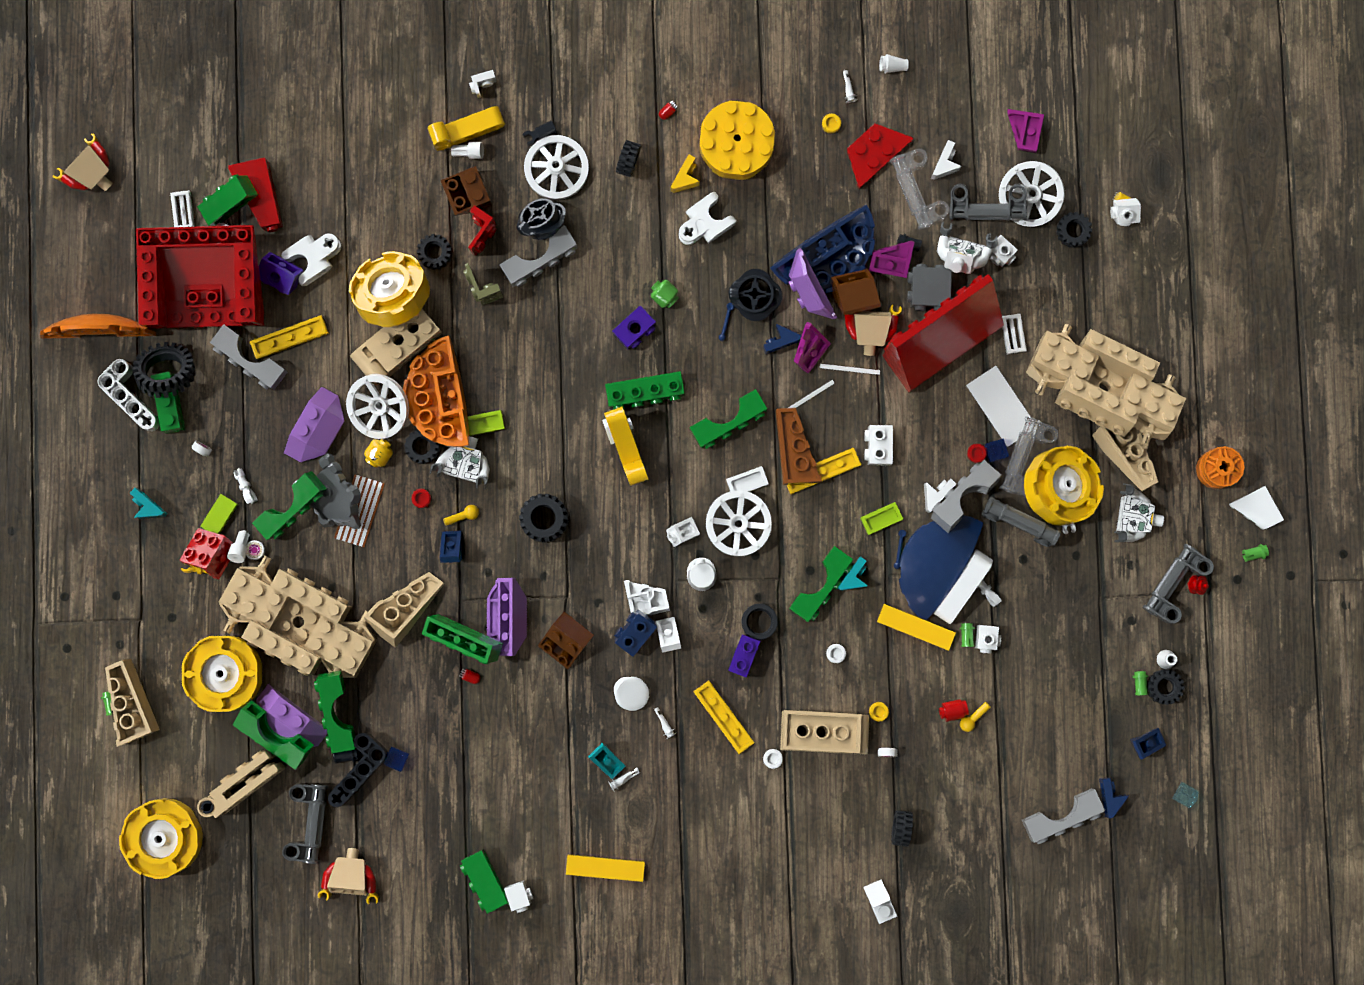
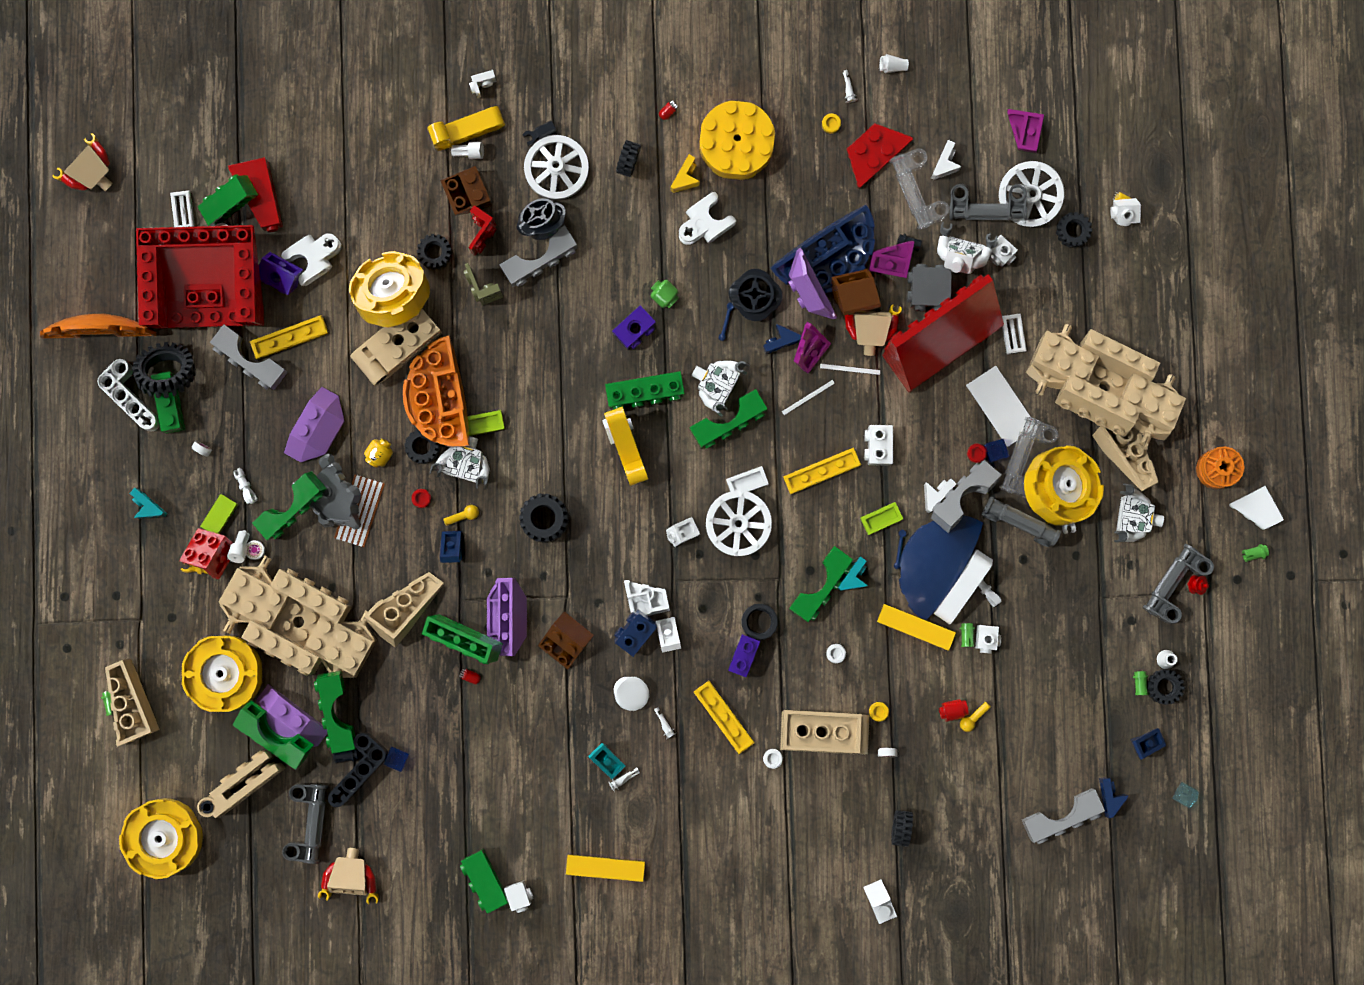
white wheel [346,374,409,439] -> none
white hat [687,558,717,591] -> none
dark orange wing [776,408,822,485] -> none
none -> white torso [692,361,750,417]

